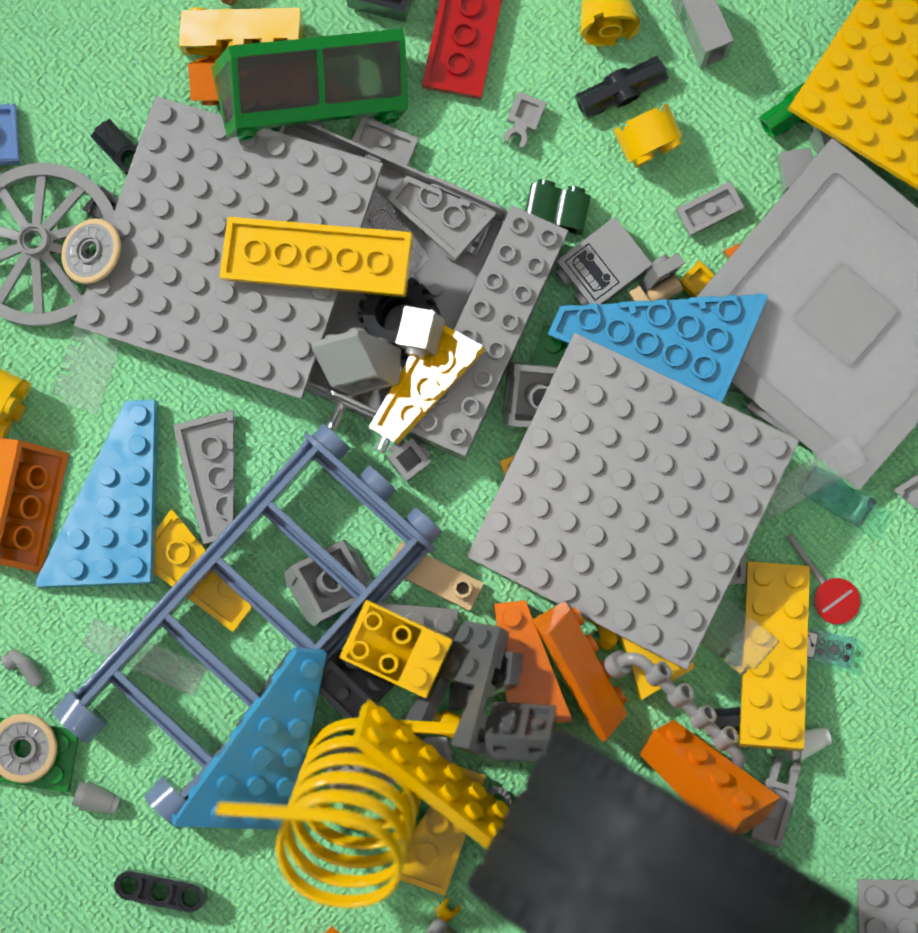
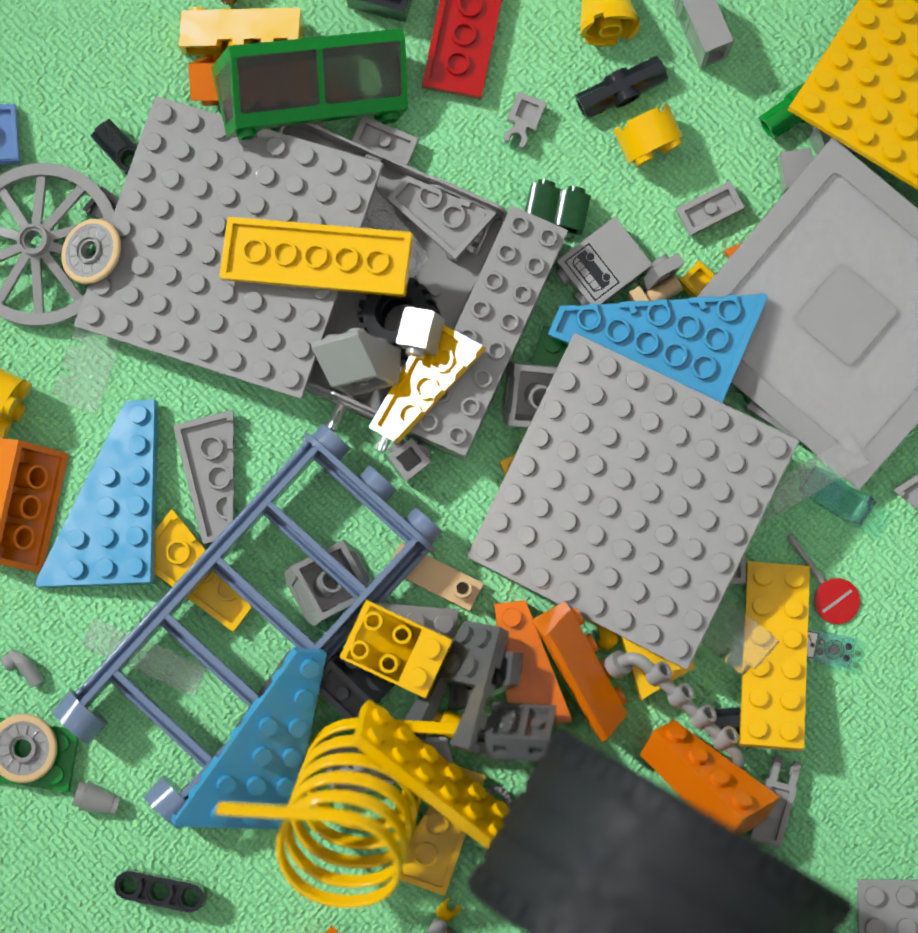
white cone [784,727,832,762] -> none

